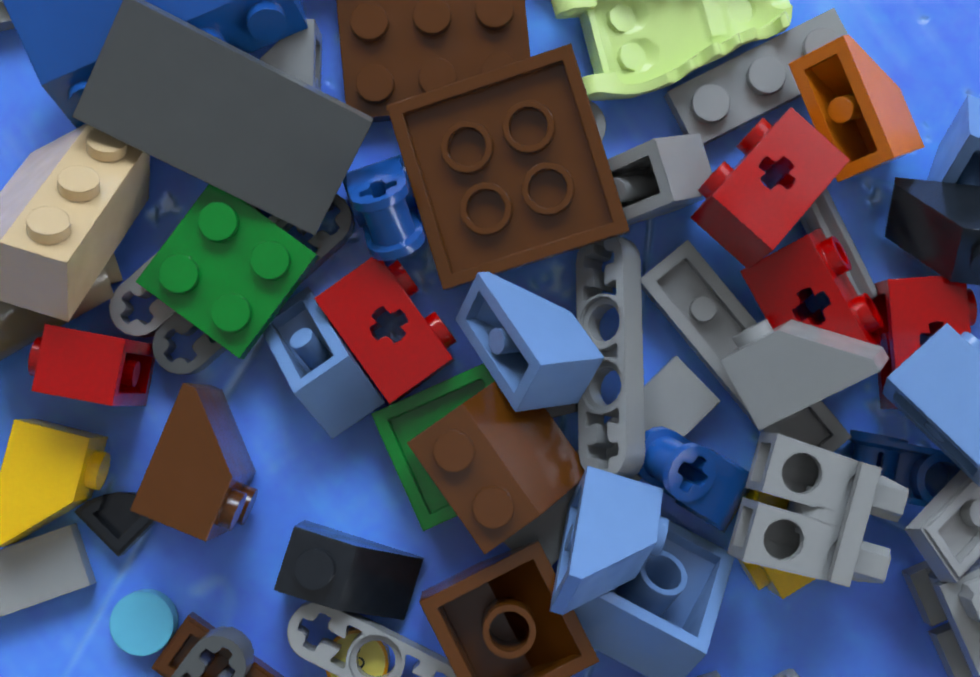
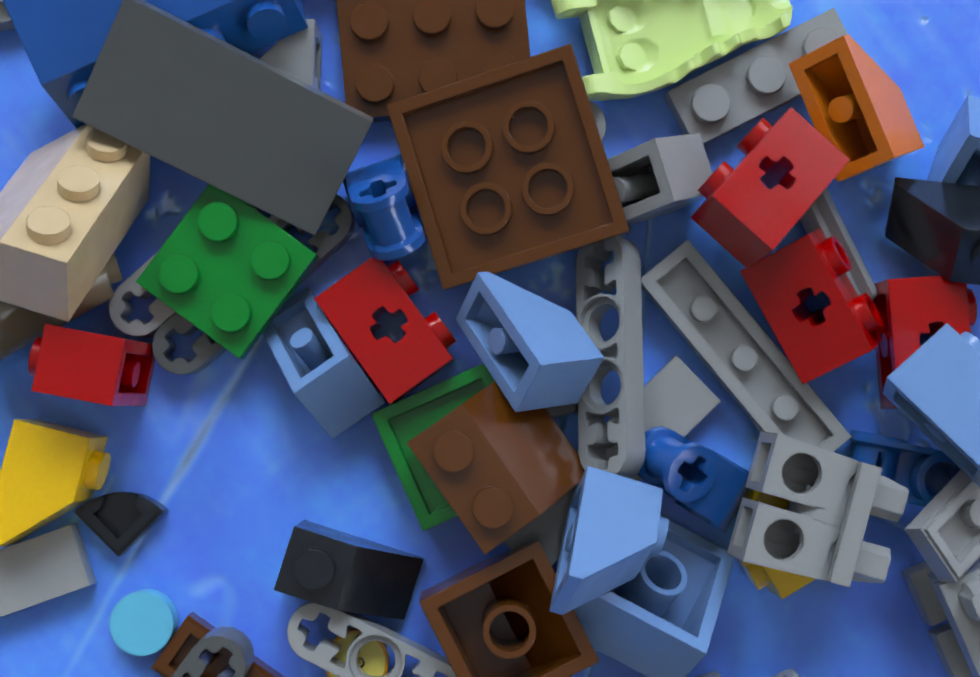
reddish brown slope [130,383,258,542] -> none
light grey slope [720,319,889,431] -> none

